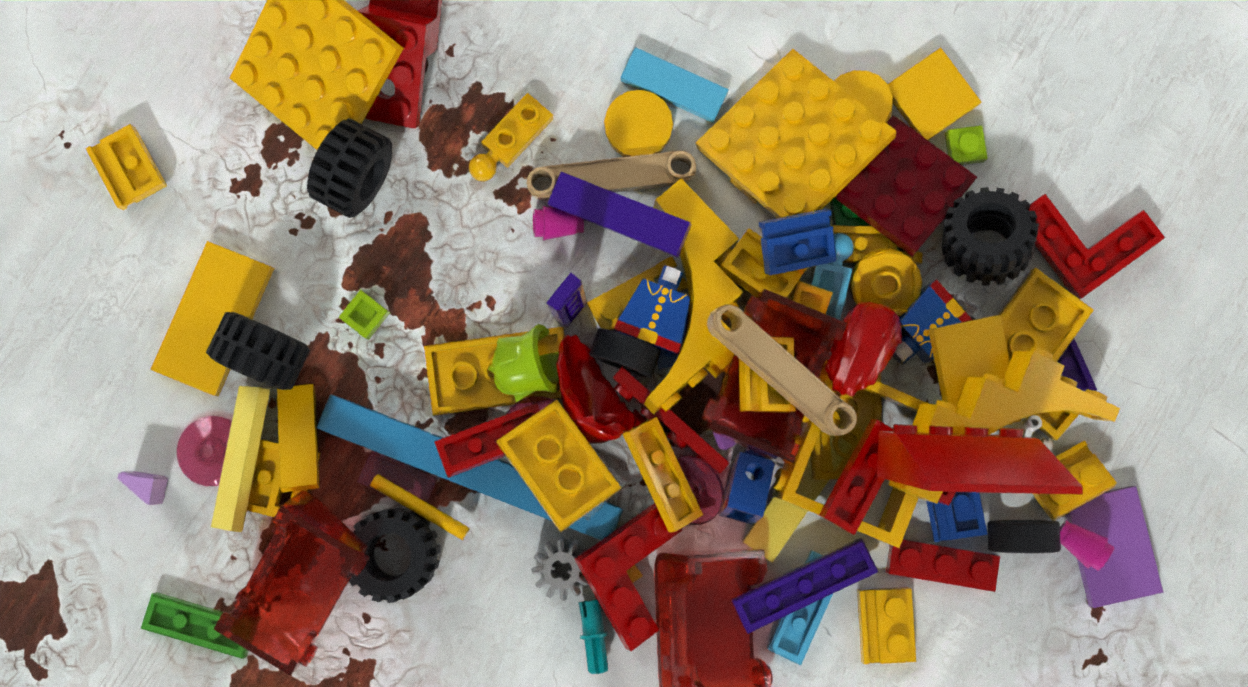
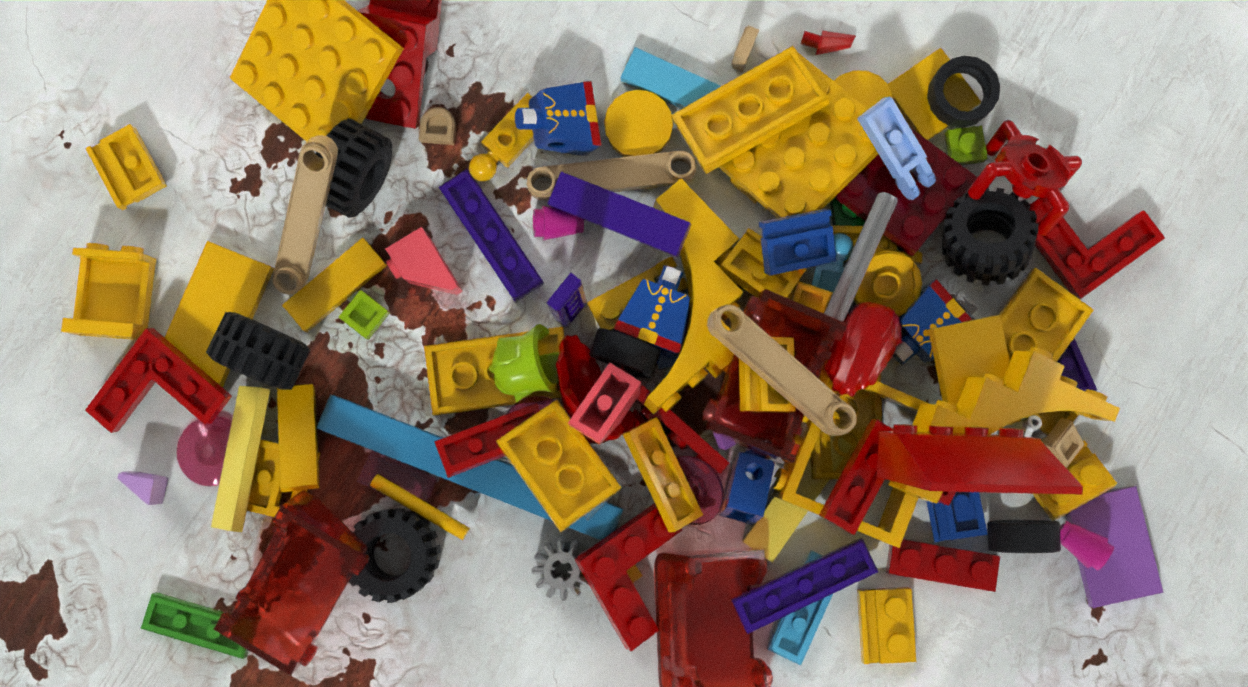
teal axle [578,600,608,674] -> none
none -> yellow panel [61,243,156,340]
none -> red plate [85,328,232,433]
none -> tan piece [273,135,338,295]
none -> yellow tile [282,237,387,333]
none -> coral slope [385,227,463,295]
none -> tan tile [419,107,456,145]
none -> dark purple tile [439,168,544,303]
none -> blue torso [515,81,601,156]
none -> coral slope [568,363,641,445]
none -> yellow tile [671,46,829,174]
none -> tan tile [731,25,759,72]
none -> red bar [800,30,856,55]
none -> light grey axle [822,192,898,327]
none -> light blue hinge [857,96,936,200]
none -> black tyre [927,55,1000,128]
none -> red plate [968,120,1082,236]
none -> tan tile [1043,418,1084,468]

